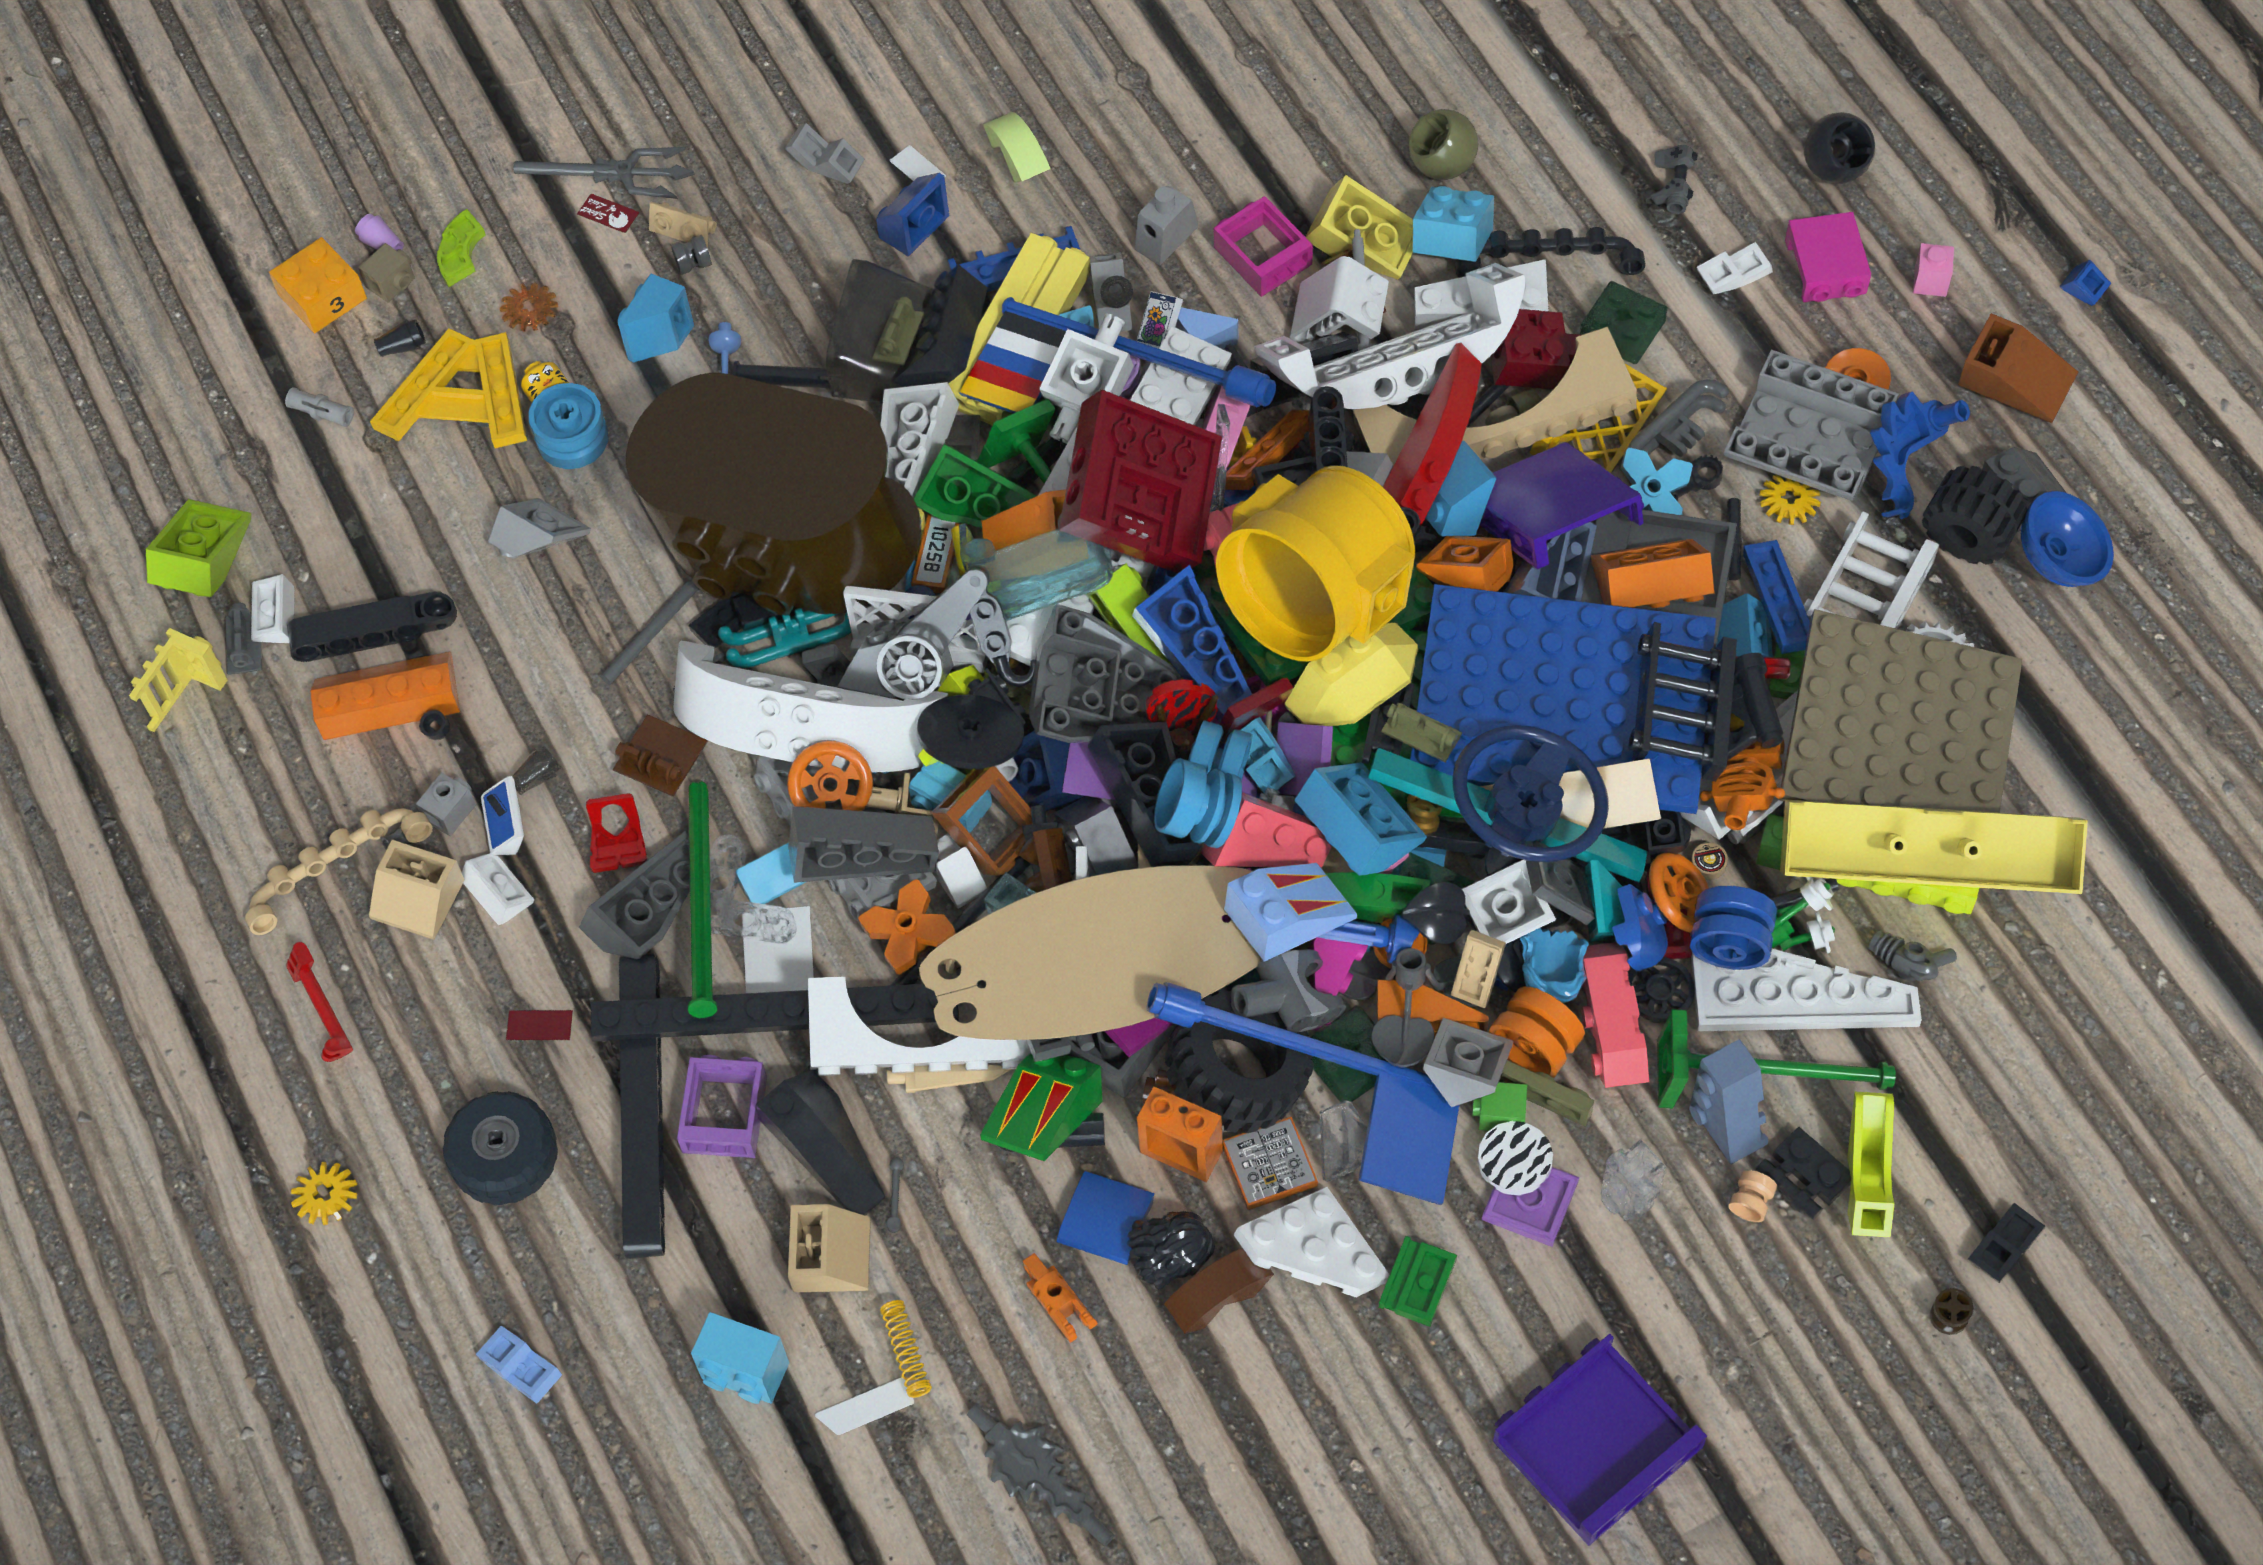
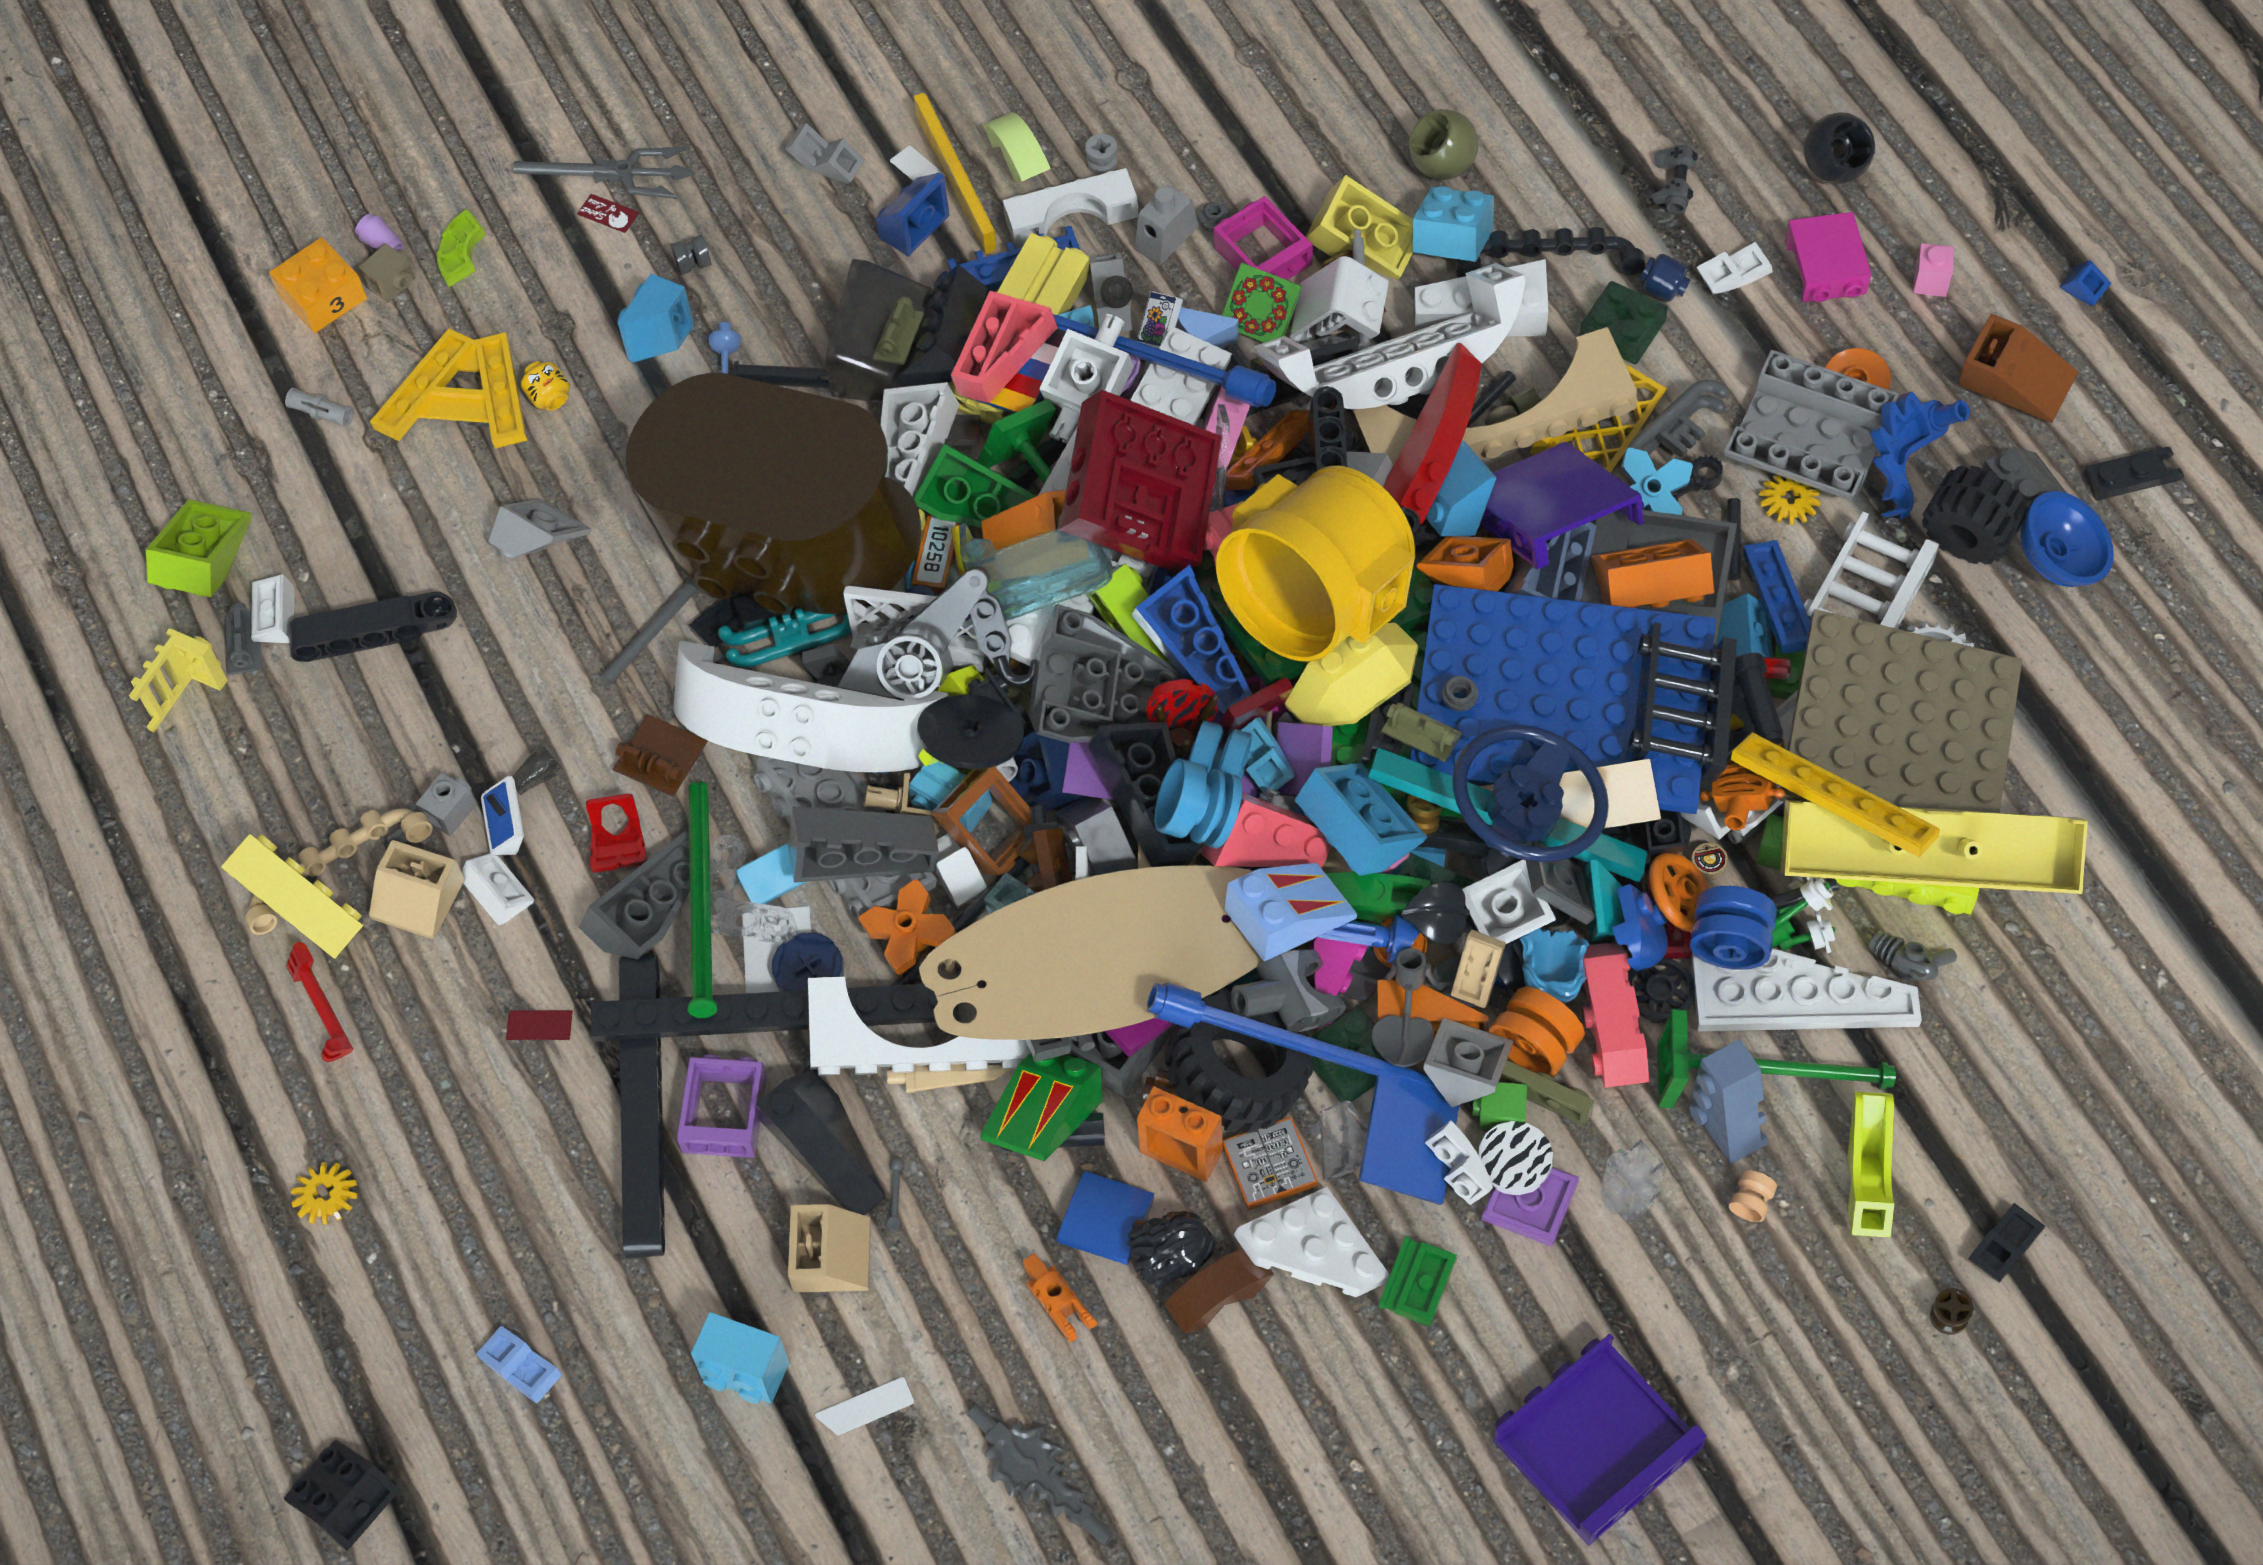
orange slope [310,651,460,740] -> none
black cone [374,319,426,357] -> none
black hinge [419,710,450,740] -> none
black wheel [443,1091,558,1205] -> none
clear orange gear [500,282,558,332] -> none
dark azure wheel [529,383,608,469] -> none
tan hinge [649,201,717,246] -> none
orange plate [787,741,873,811] -> none
yellow piece [880,1300,932,1398] -> none
dark red brick [1491,309,1581,390] -> none
black plate [1756,1127,1851,1220] -> none
none -> light yellow wedge [221,834,363,959]
none -> black bracket [284,1440,400,1551]
none -> dark blue tile [772,932,844,991]
none -> yellow tile [913,92,997,255]
none -> coral wedge [951,291,1058,403]
none -> white arch [1003,168,1138,249]
none -> light grey wheel [1085,134,1118,175]
none -> dark grey plate [1198,202,1230,232]
none -> tile [1222,263,1303,343]
none -> white slope [1425,1120,1493,1205]
none -> dark grey plate [1442,676,1478,711]
none -> dark blue head [1639,254,1691,302]
none -> yellow tile [1731,732,1940,857]
none -> black hinge [2084,447,2184,501]

